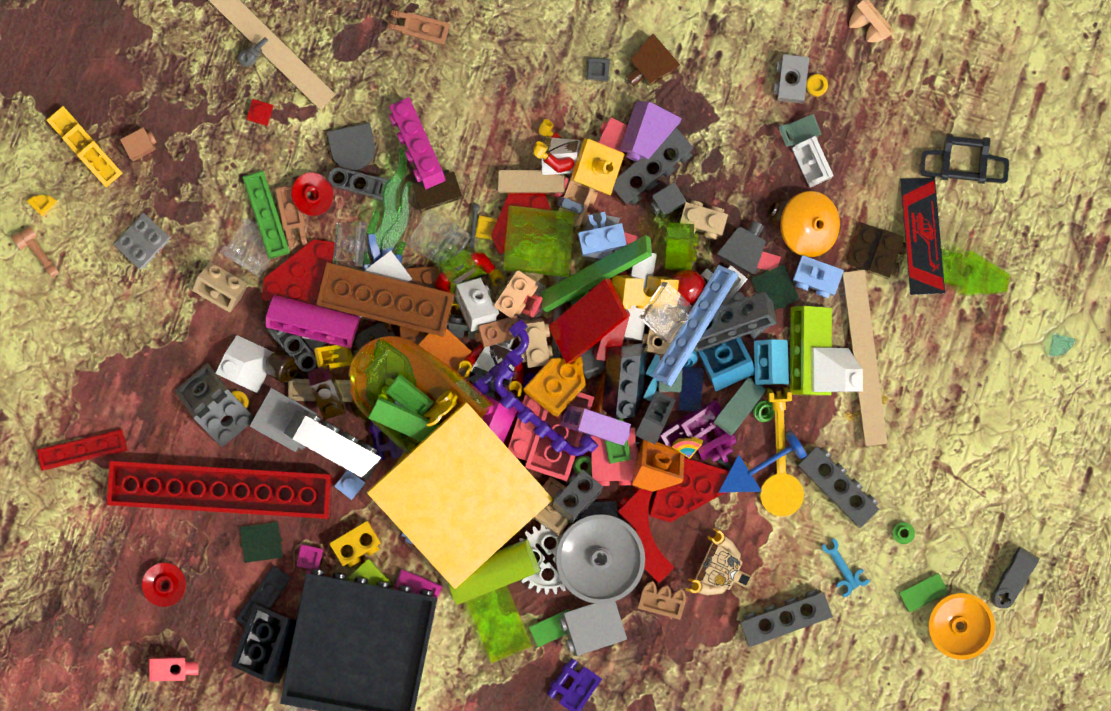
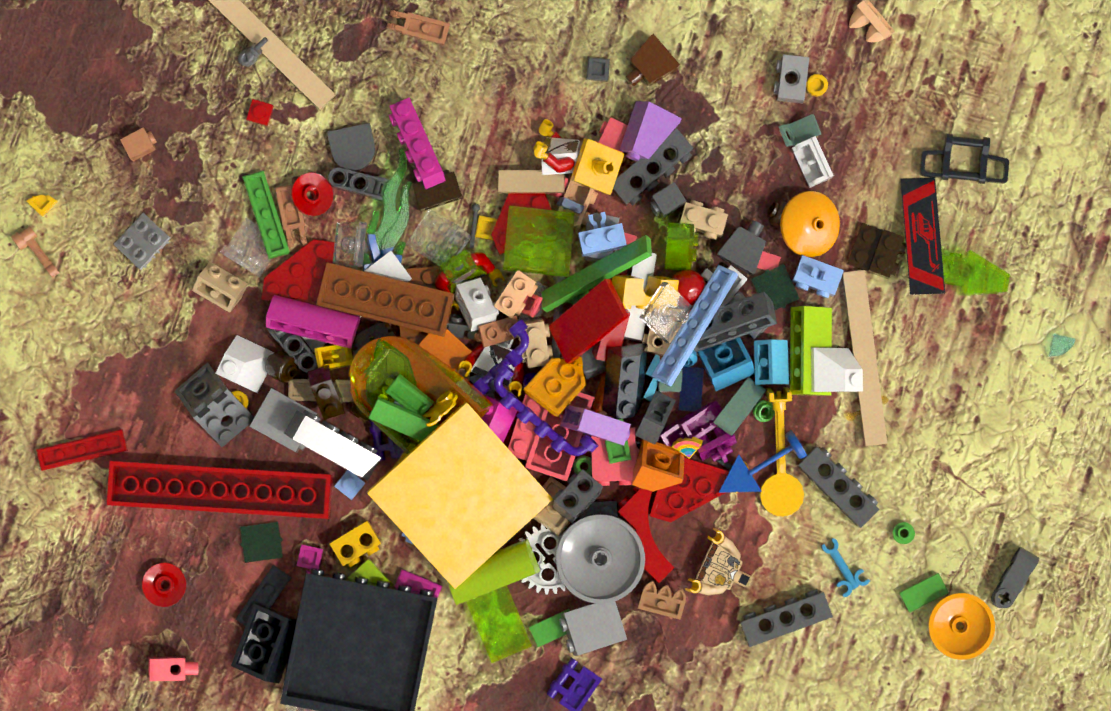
yellow slope [46,106,123,188] -> none

